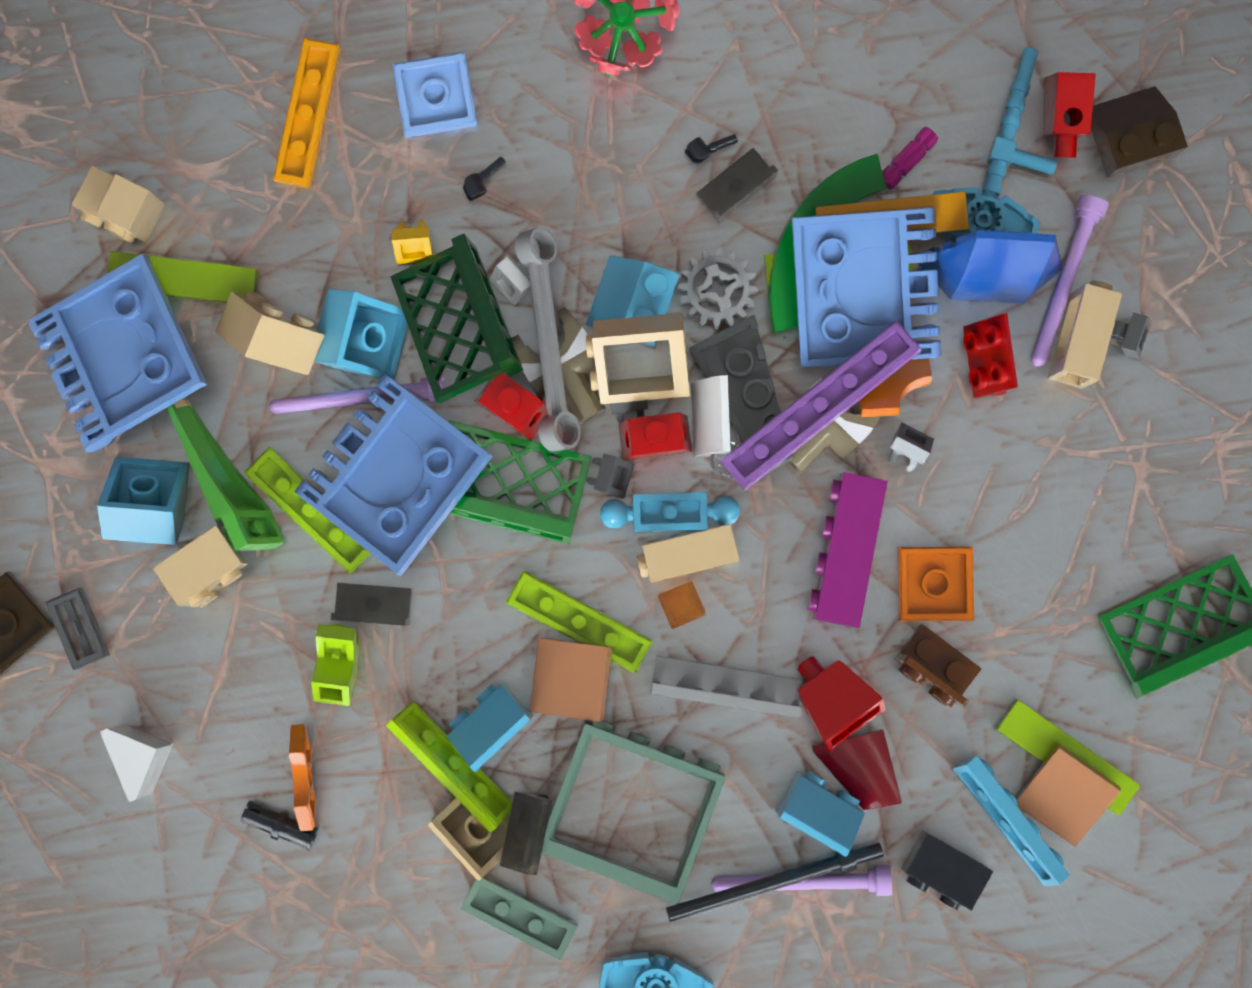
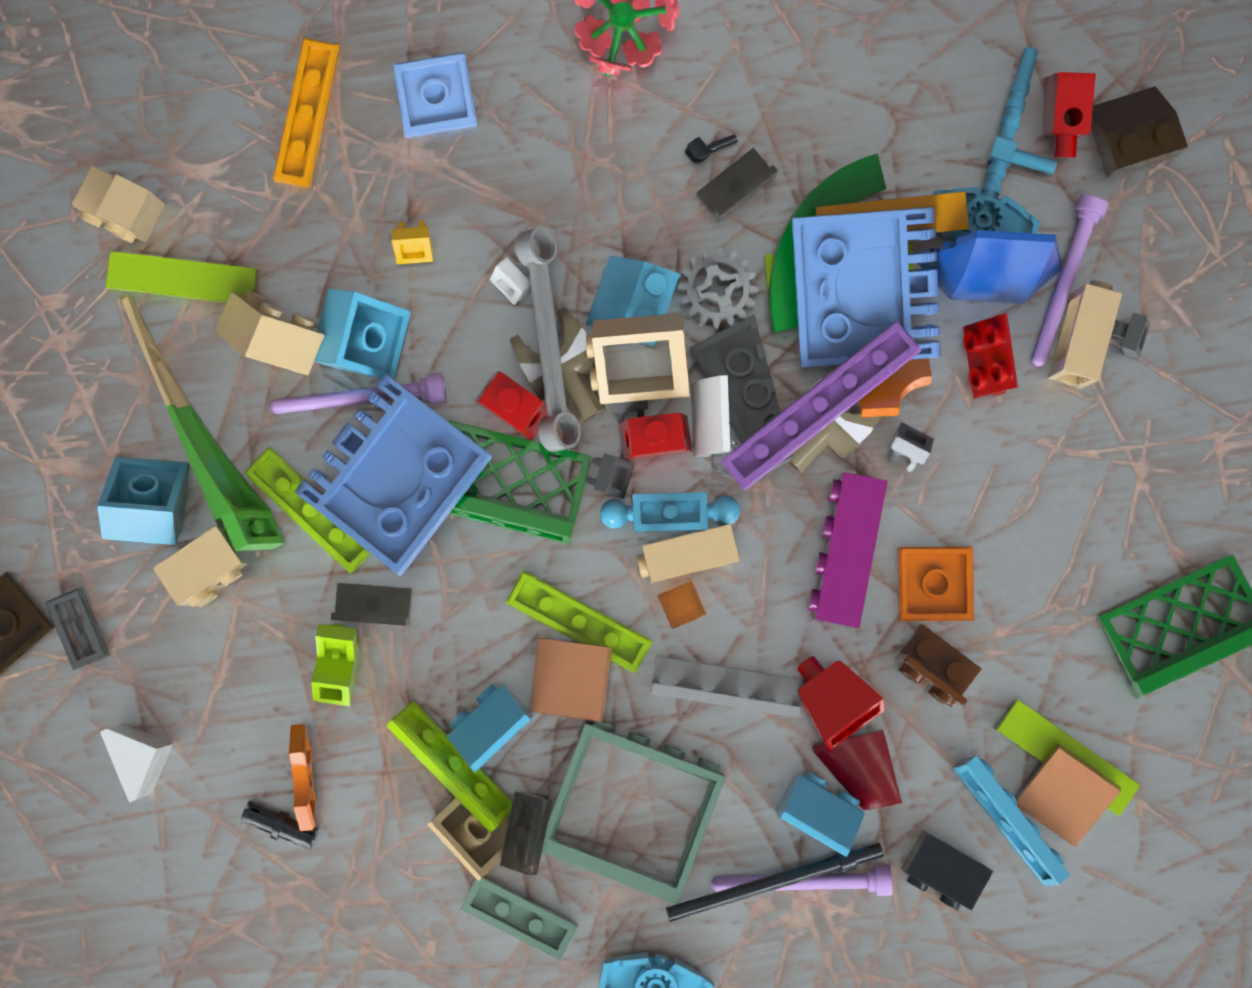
medium blue hinge [28,254,207,452] -> none
dark green fence [390,233,523,404] -> none
black hand [463,156,506,201] -> none
dark pink axle [882,127,938,190] -> none

